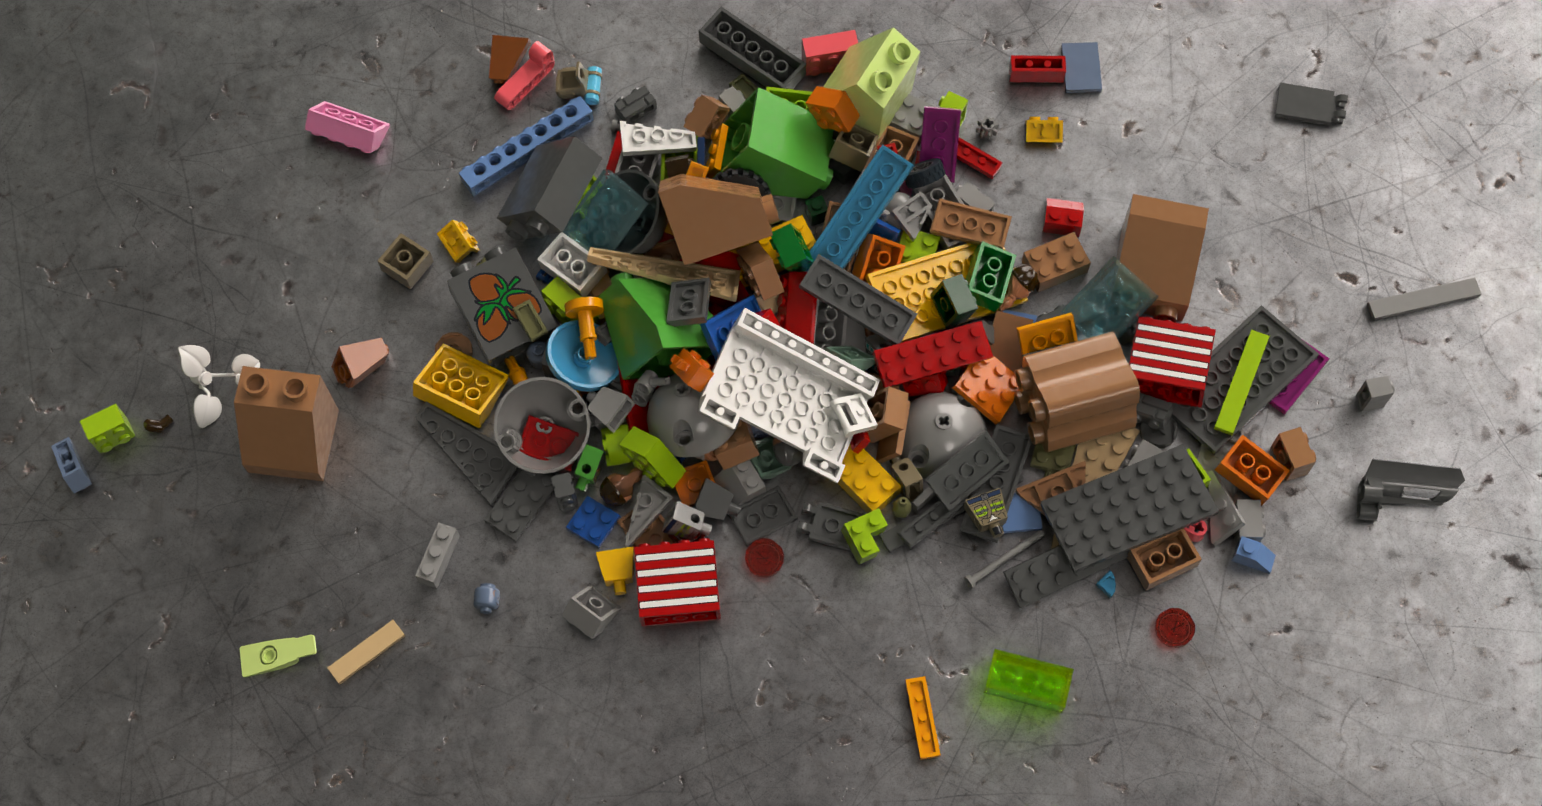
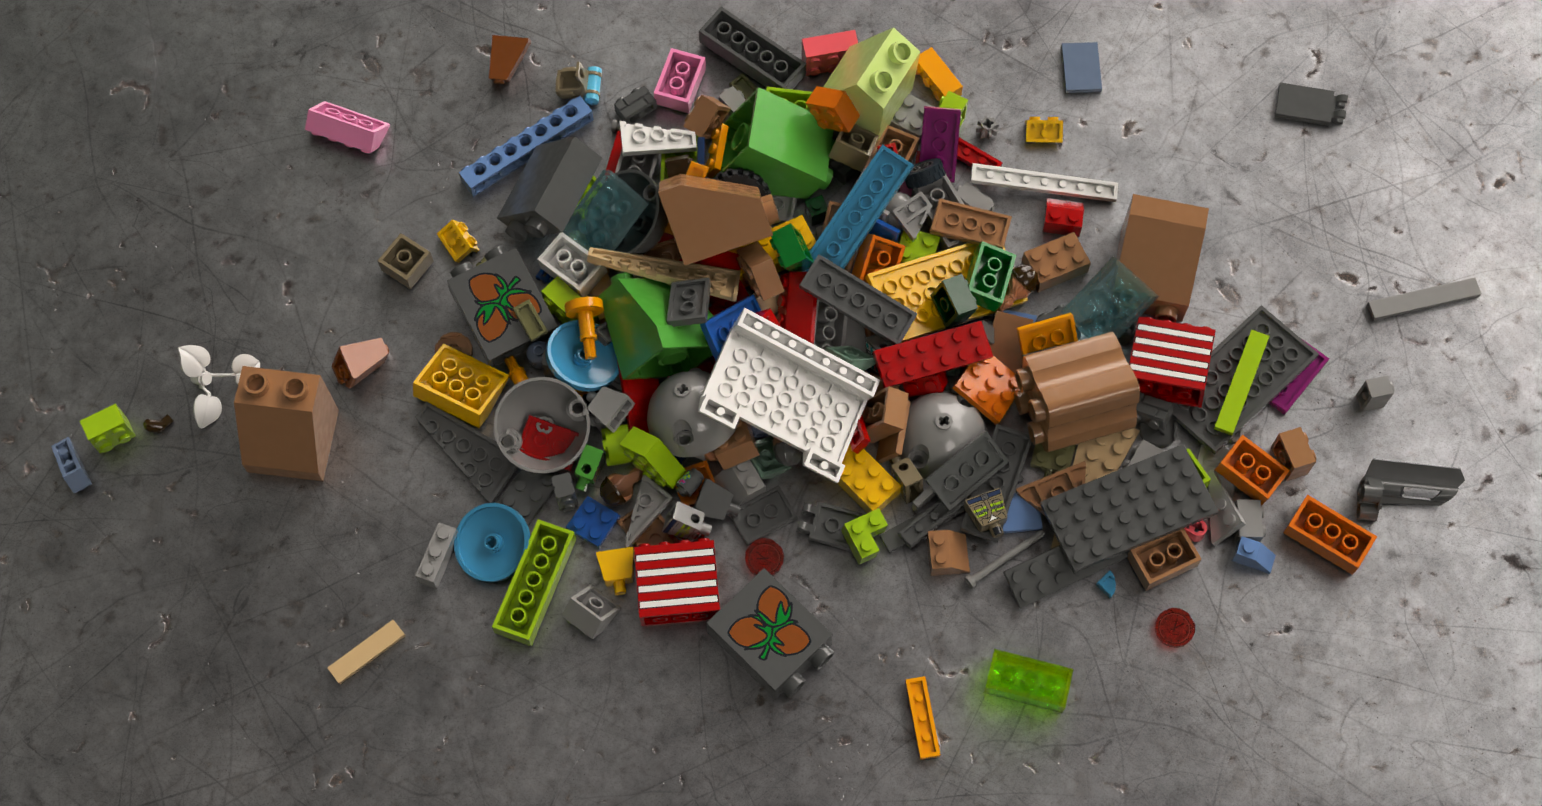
yellowish green piece [240,634,317,677] -> none
sand blue head [473,583,500,614] -> none
coral beam [494,41,555,110] -> none
light grey beam [632,370,671,407] -> none
orange brick [670,348,714,393] -> none
white plate [829,393,878,438] -> none
olive plant [893,497,912,518] -> none
red brick [1009,55,1066,83] -> none
none -> dark azure dish [454,503,530,582]
none -> lime brick [492,519,577,647]
none -> bright pink brick [654,48,706,113]
none -> dark grey brick [676,468,704,497]
none -> dark grey brick [707,568,835,700]
none -> light orange brick [916,47,963,101]
none -> medium nougat slope [926,530,970,576]
none -> white plate [970,163,1118,202]
none -> orange brick [1283,494,1377,575]

